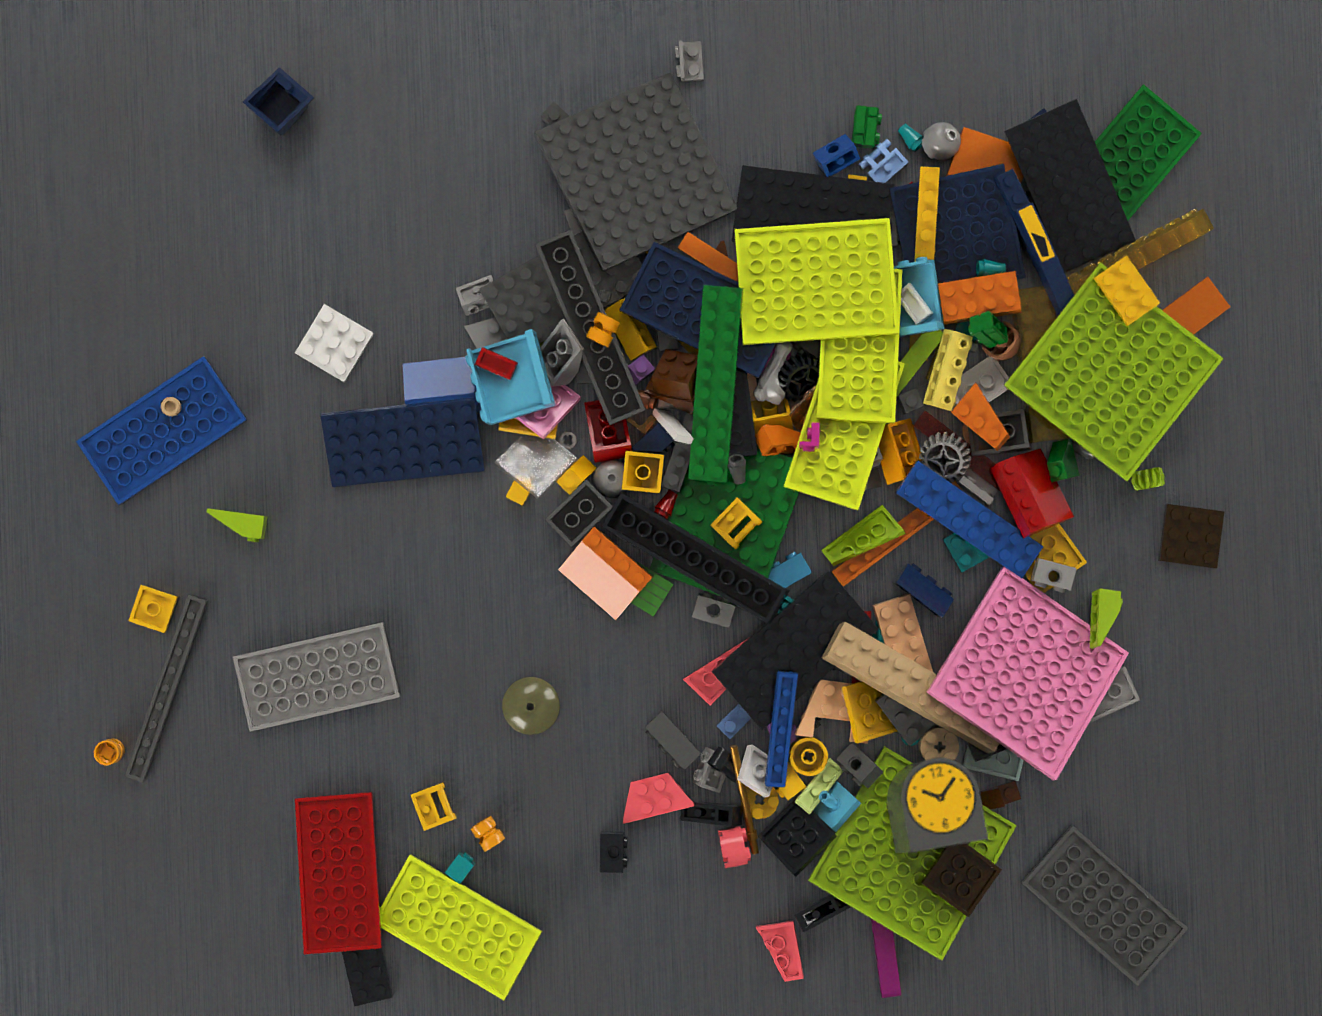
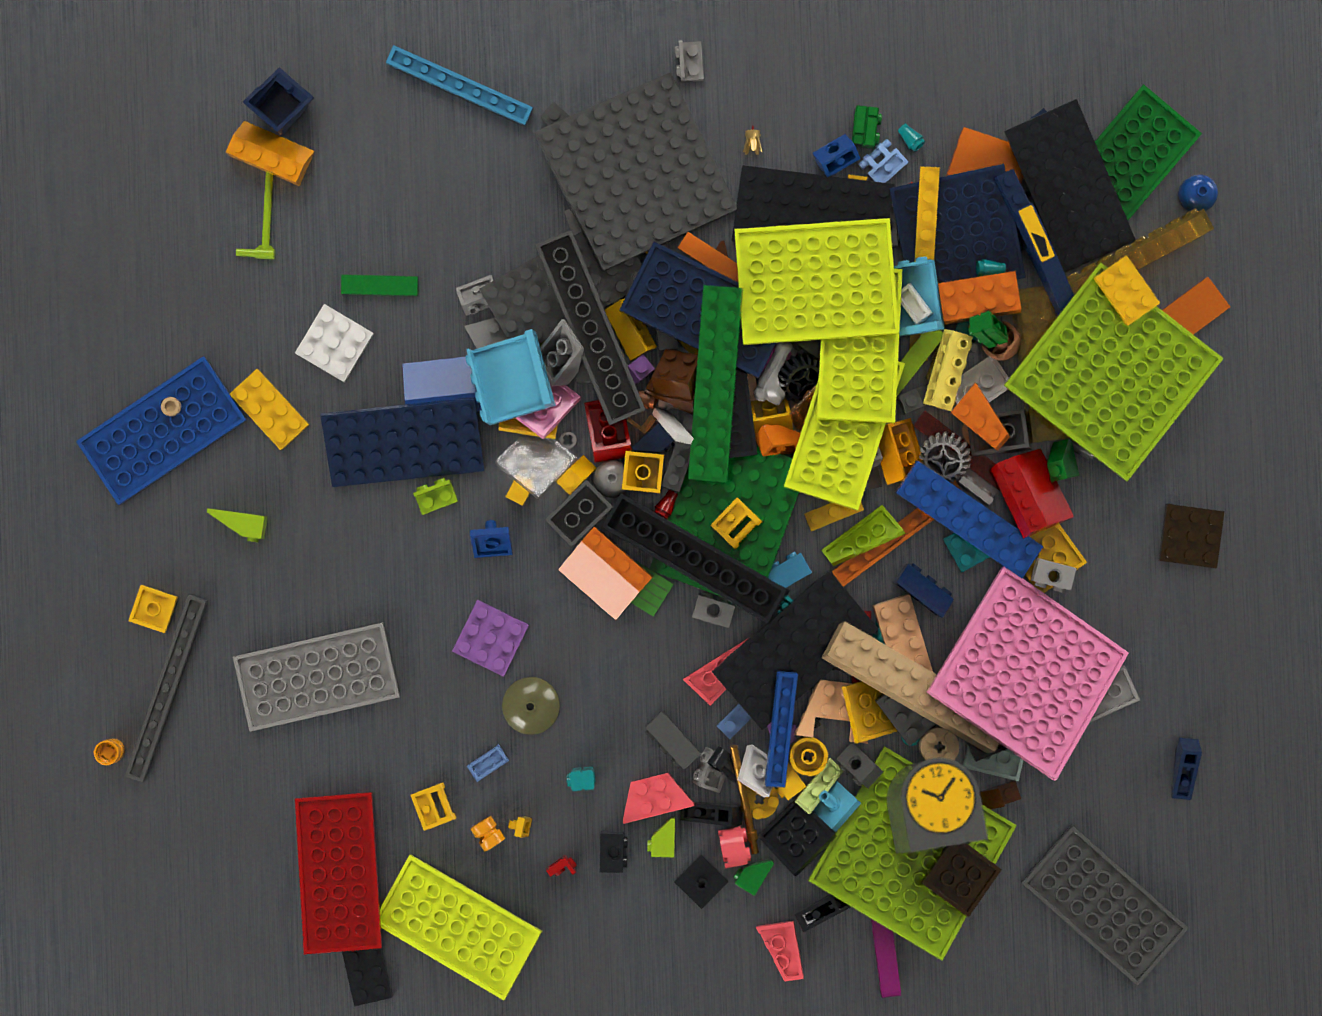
teal brick [445,852,475,884] -> none
red tile [475,347,518,380] -> none
light orange wheel [586,312,620,348] -> none
dark grey cone [727,454,746,484] -> none
dark pink bracket [799,422,820,452] -> none
light grey cylinder [922,122,961,162] -> none
lime slope [1090,588,1123,649] -> none
lime gear [1131,467,1165,491] -> none
none -> light orange slope [226,121,315,186]
none -> yellow plate [230,369,310,451]
none -> lime bar [236,172,275,259]
none -> green tile [341,275,418,296]
none -> dark azure plate [386,45,533,126]
none -> lime bracket [413,478,459,515]
none -> medium lavender plate [452,600,529,677]
none -> medium blue plate [467,744,509,782]
none -> blue tile [470,520,513,558]
none -> yellow tile [508,816,532,838]
none -> red bracket [546,855,577,877]
none -> teal brick [566,766,596,791]
none -> lime slope [647,816,675,857]
none -> black tile [674,854,729,909]
none -> green slope [733,858,774,896]
none -> pearl gold piece [743,125,763,155]
none -> yellow plate [804,503,864,531]
none -> dark blue slope [1172,738,1202,800]
none -> blue cylinder [1178,174,1218,214]

